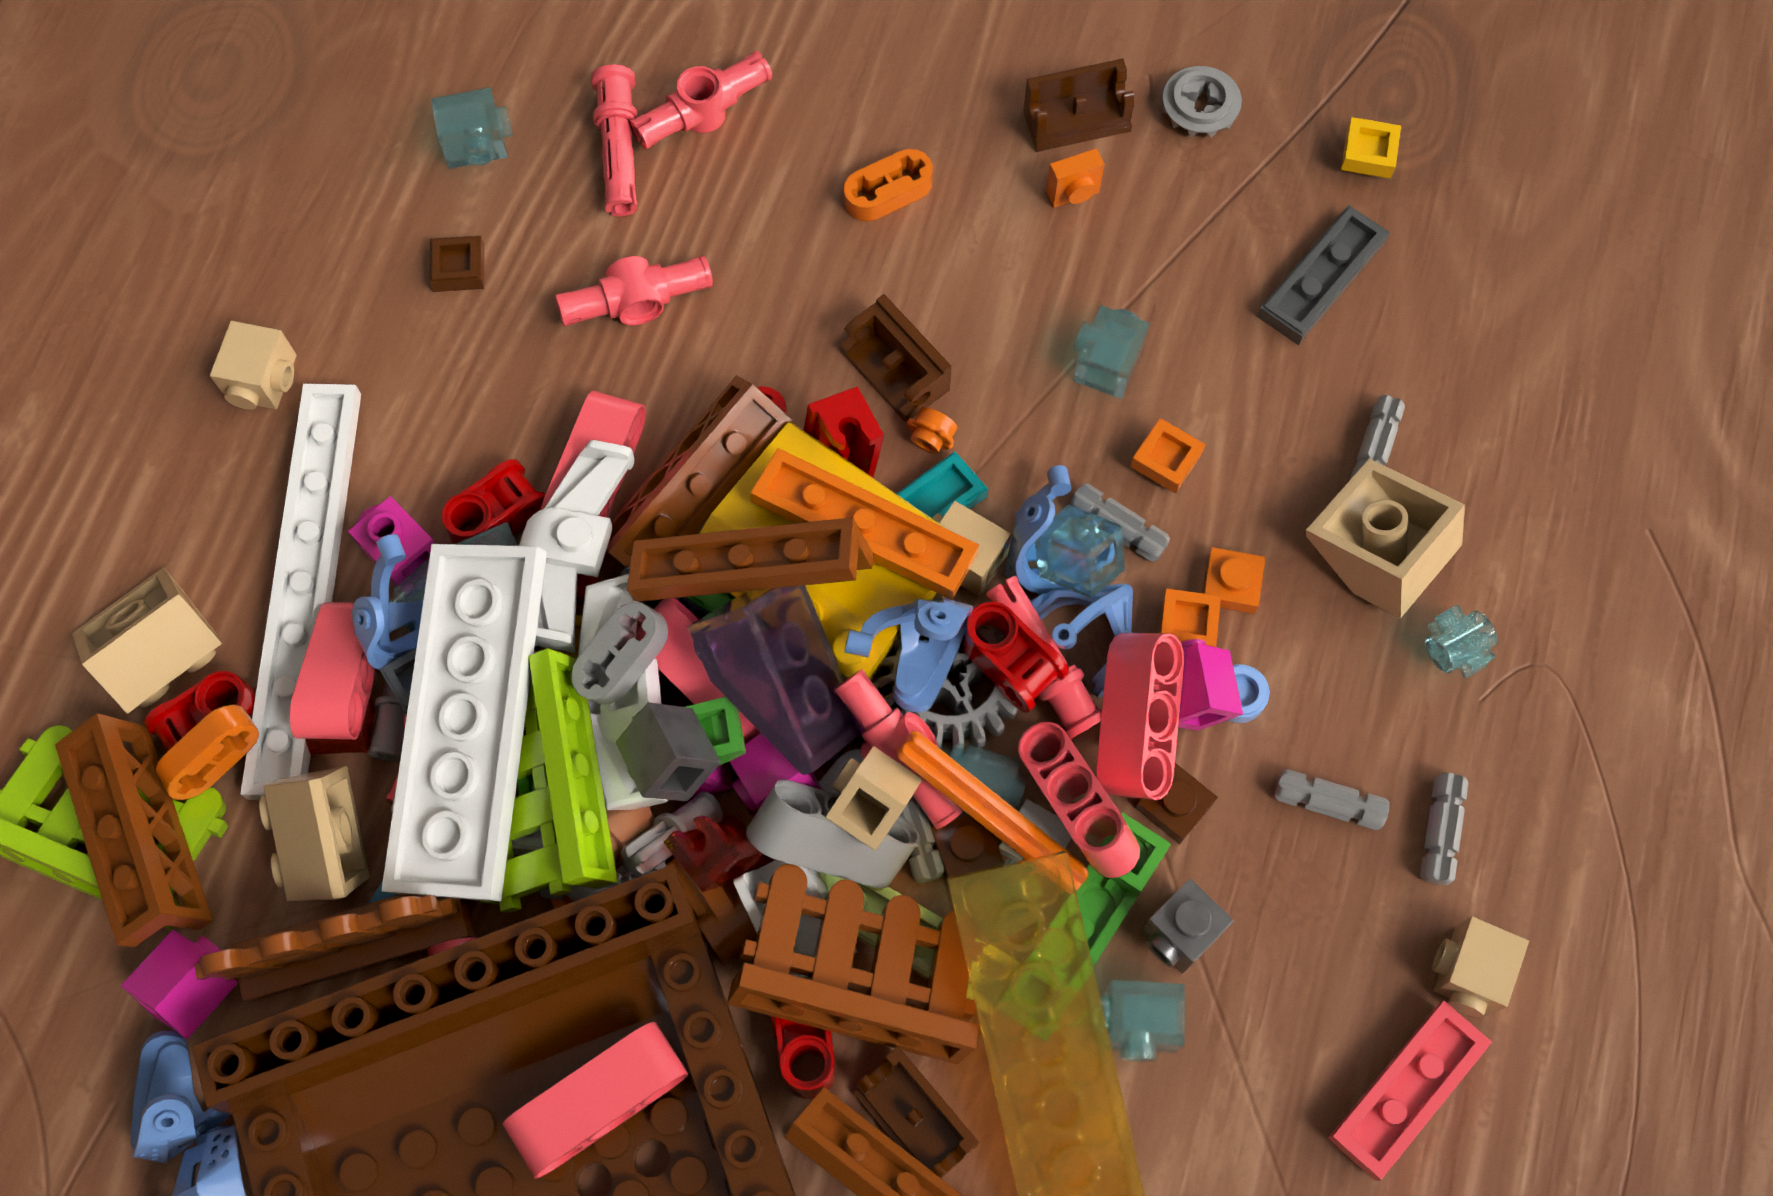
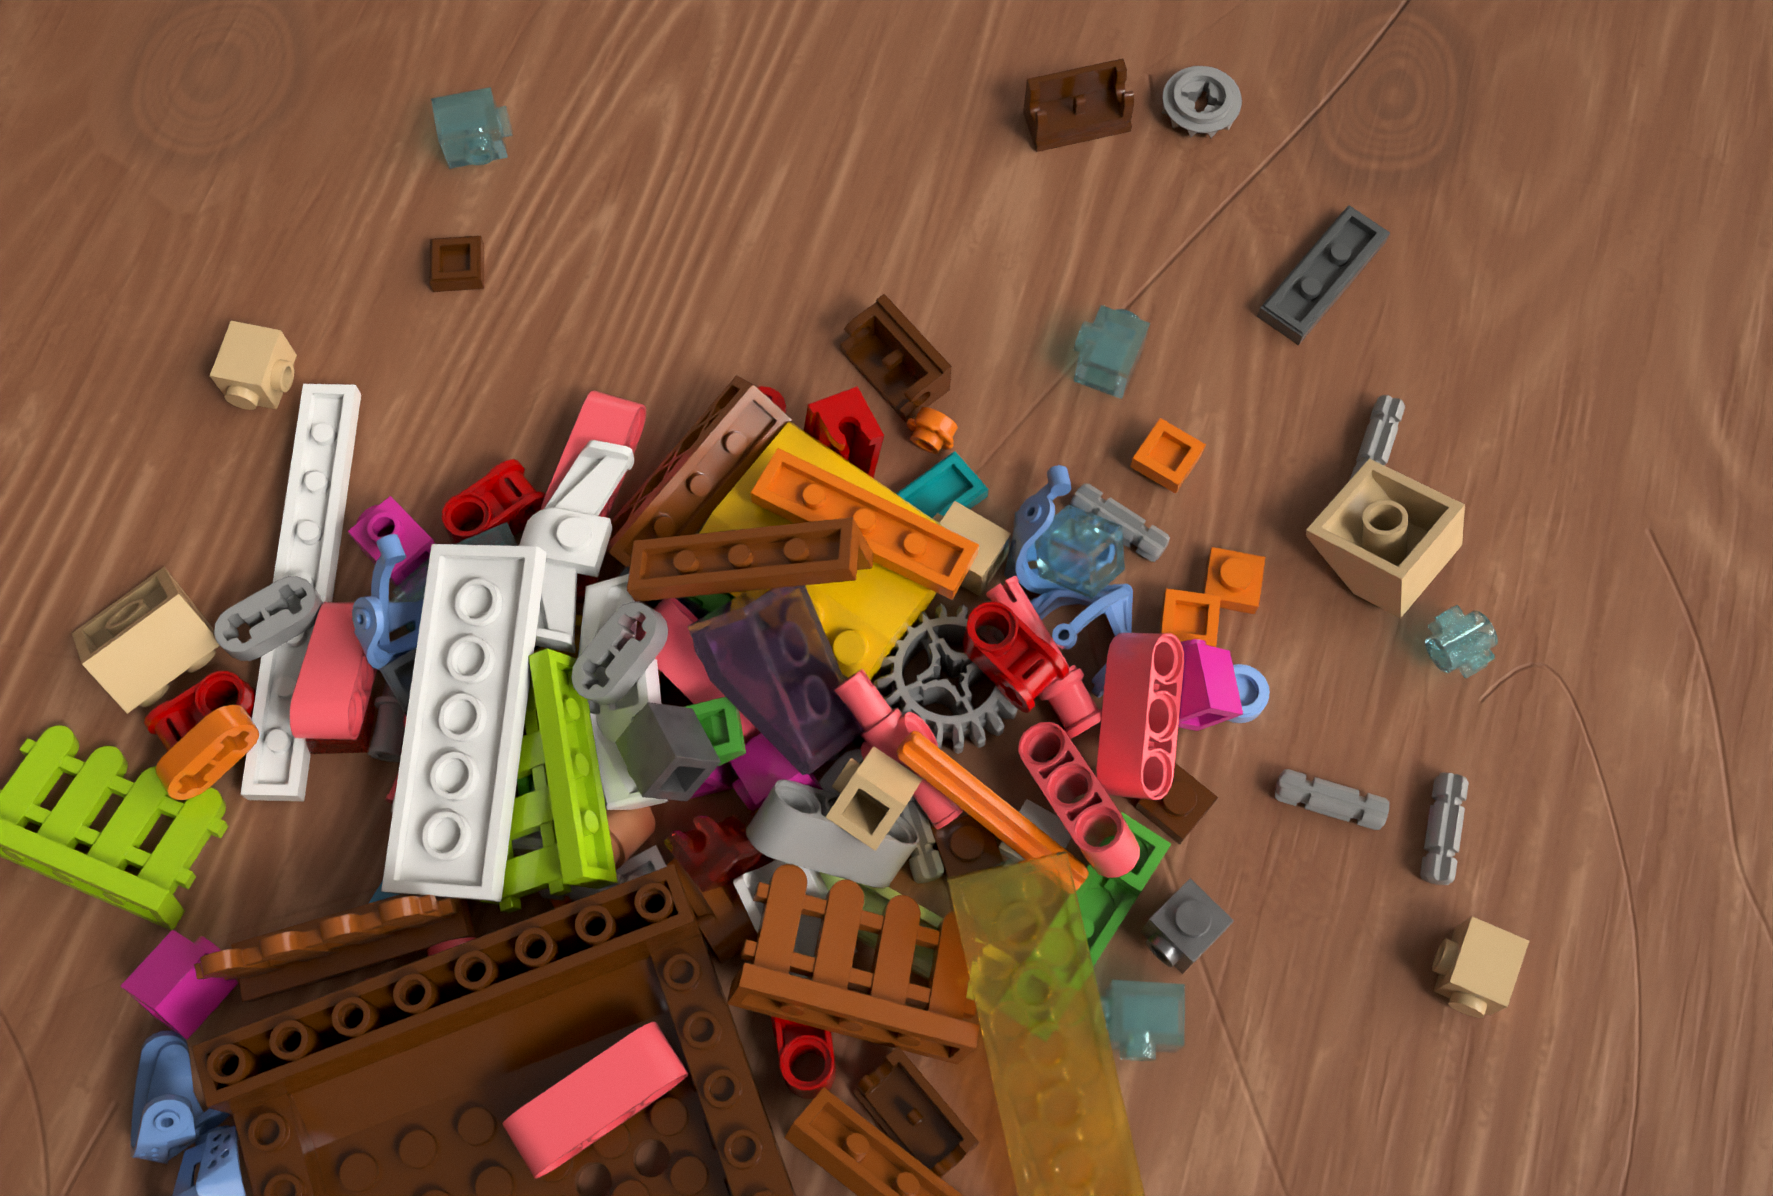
dark orange fence [55,713,213,947] -> none
tan slope [259,766,370,901] -> none
coral pin [555,255,713,327] -> none
coral pin [591,64,638,217] -> none
light grey axle [621,791,723,877] -> none
coral pin [629,50,772,150] -> none
orange beam [844,149,933,222] -> none
medium blue helmet [844,596,973,713] -> none
clear light blue brick [950,745,1029,808] -> none
orange plate [1046,148,1105,208] -> none
coral plate [1328,1001,1492,1181] -> none
yellow plate [1341,117,1401,179] -> none
none -> light grey beam [214,576,323,661]

